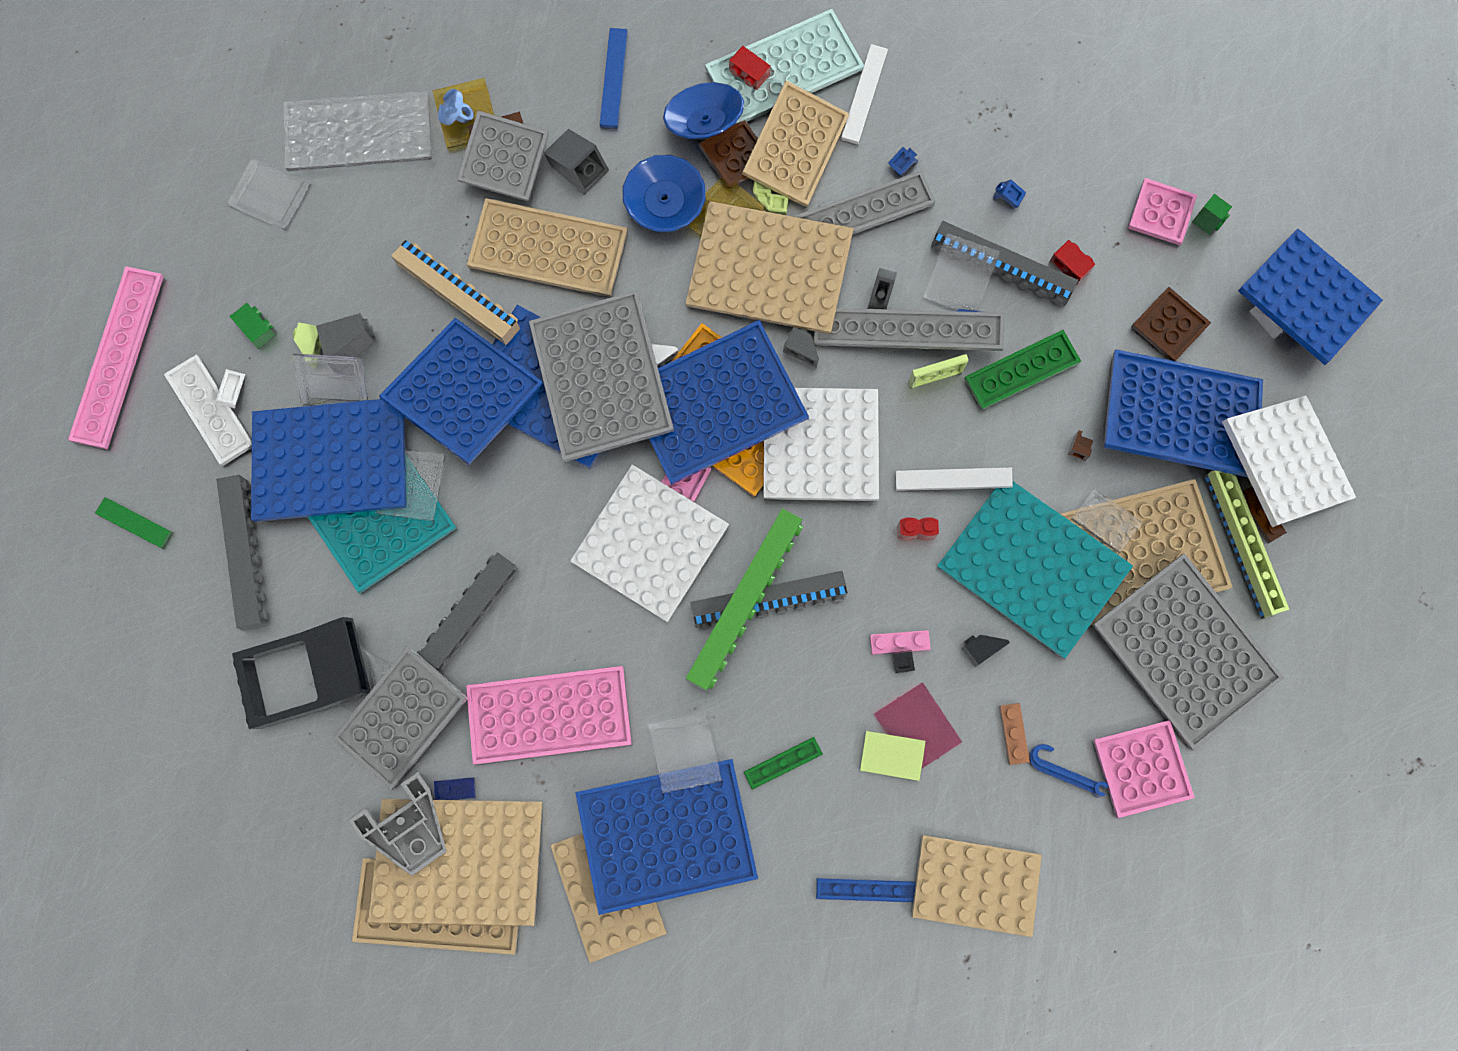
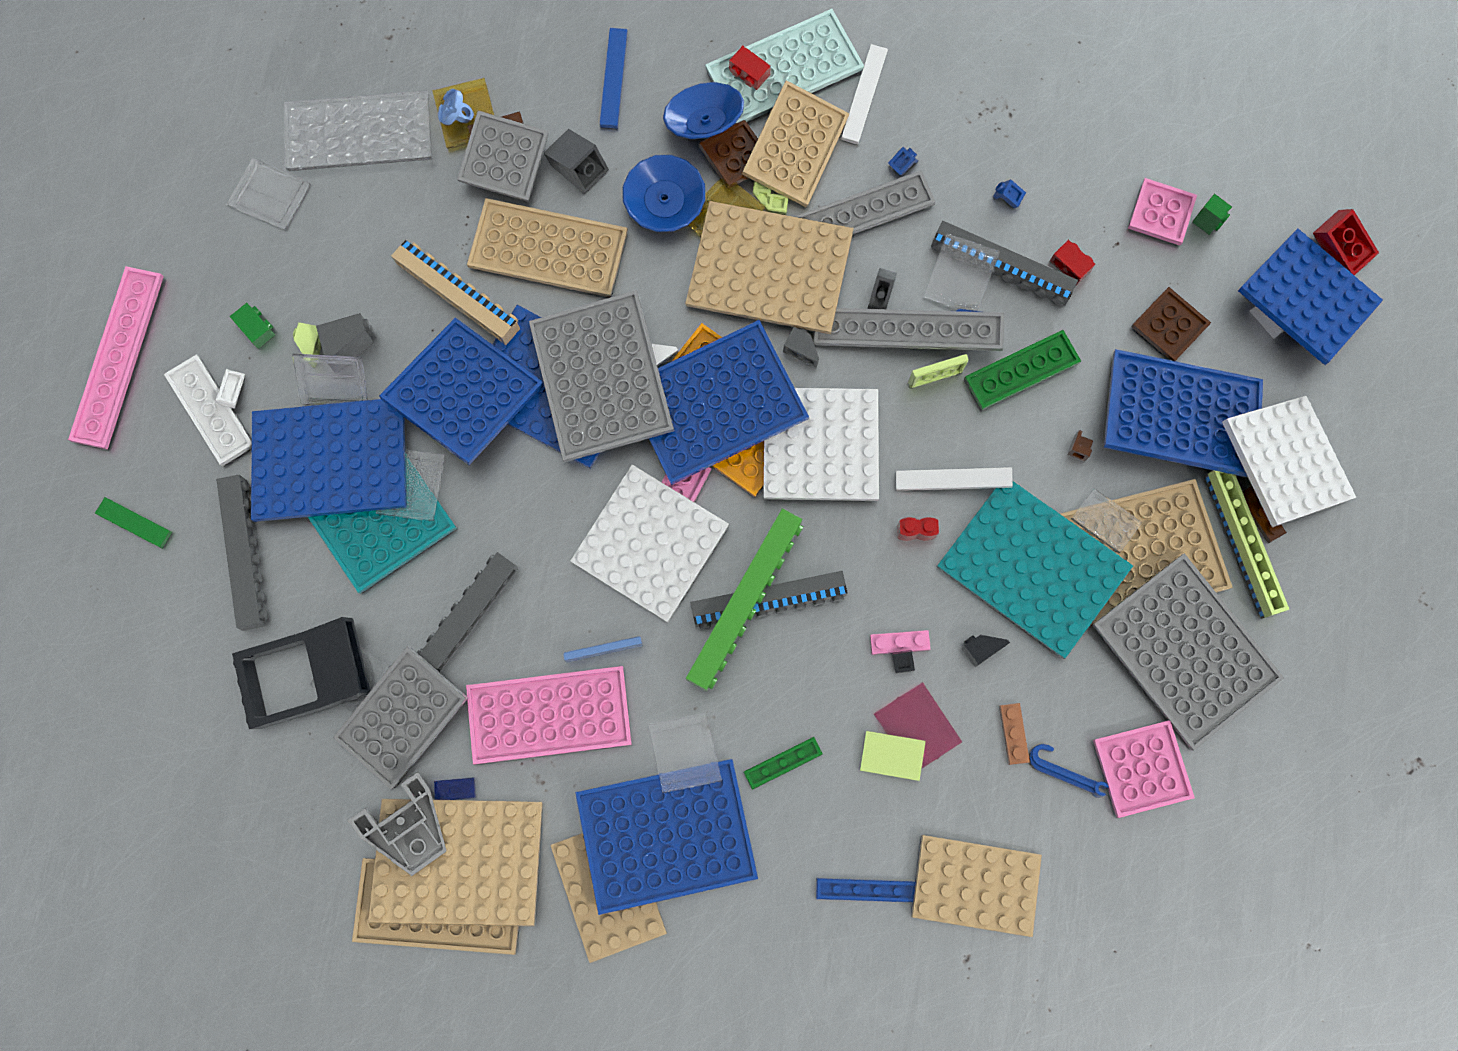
none -> medium blue tile [563,636,643,663]
none -> red slope [1313,209,1379,275]

